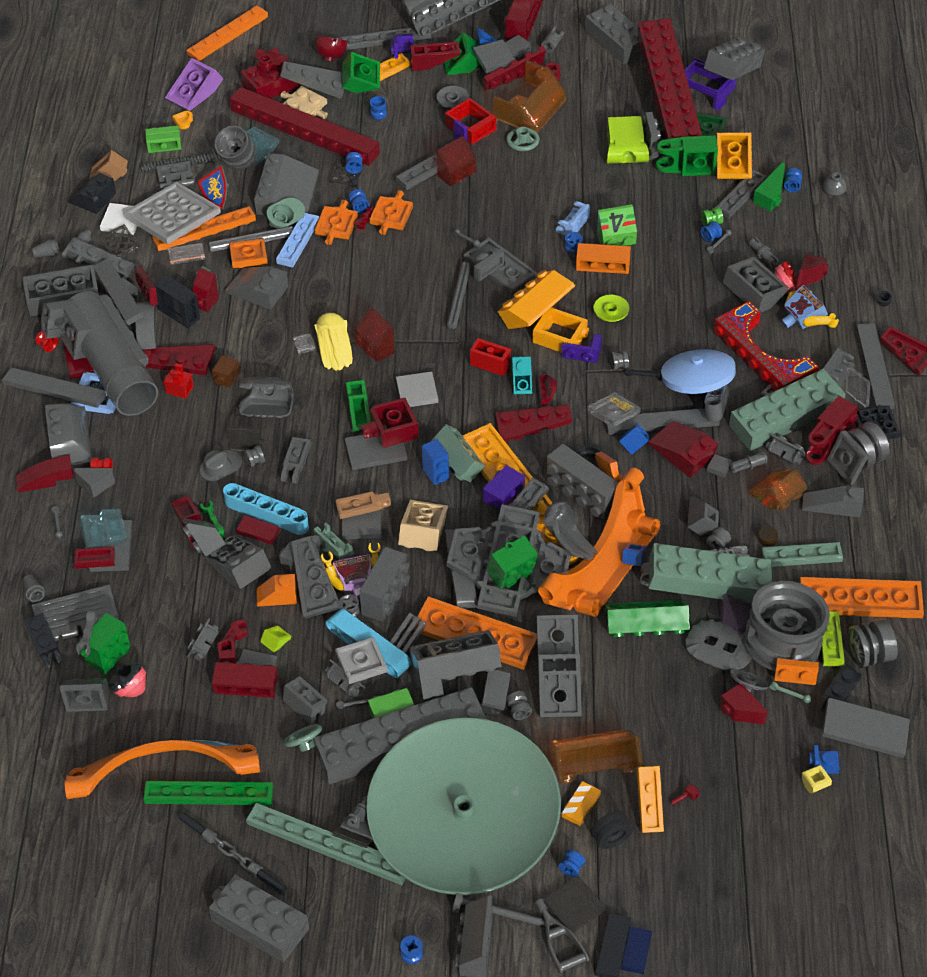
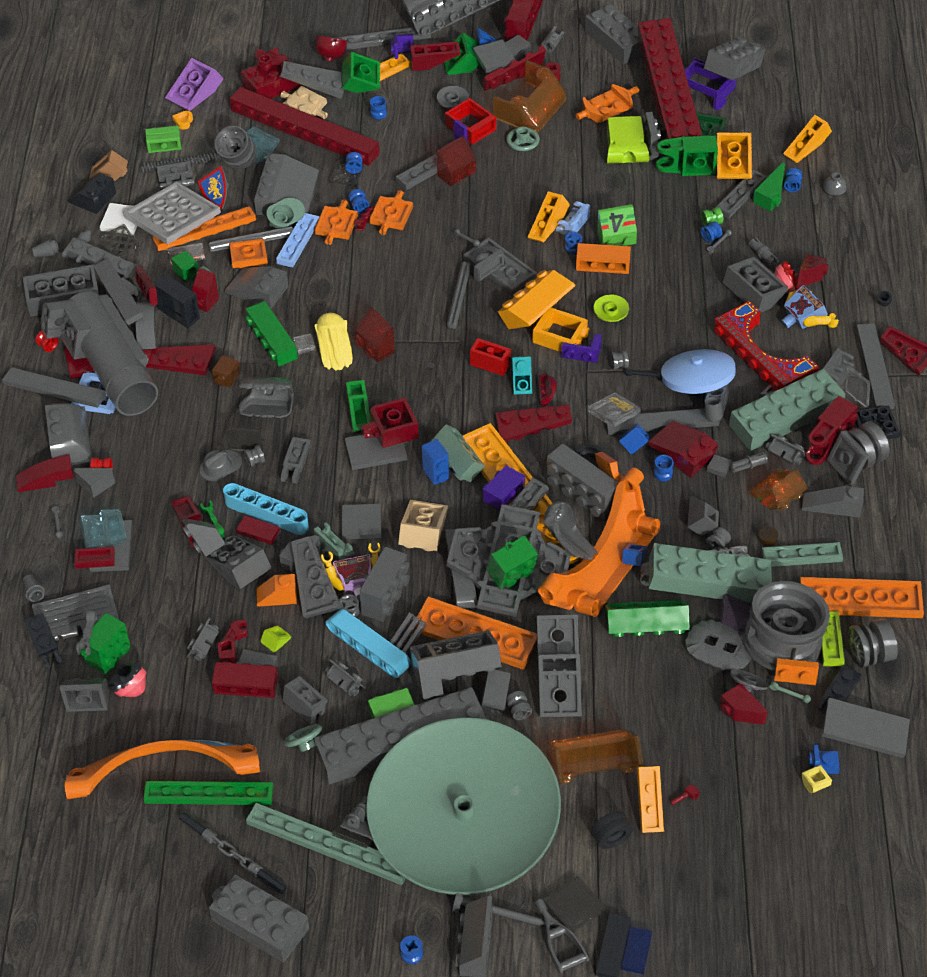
red brick [163,363,194,399] -> none
orange plate [186,5,268,61] -> none
medium nougat hinge [335,491,391,519] -> none
light grey tile [335,637,388,684] -> none
dark grey hinge [336,696,376,710] -> none
light grey tile [396,372,438,407] -> none
blue wheel [558,850,585,877] -> none
light orange tile [562,781,601,826] -> none
none -> green brick [171,251,198,282]
none -> green brick [245,301,298,367]
none -> light orange slope [528,191,570,243]
none -> orange plate [575,84,639,123]
none -> blue wheel [654,455,674,481]
none -> light orange slope [783,115,832,163]

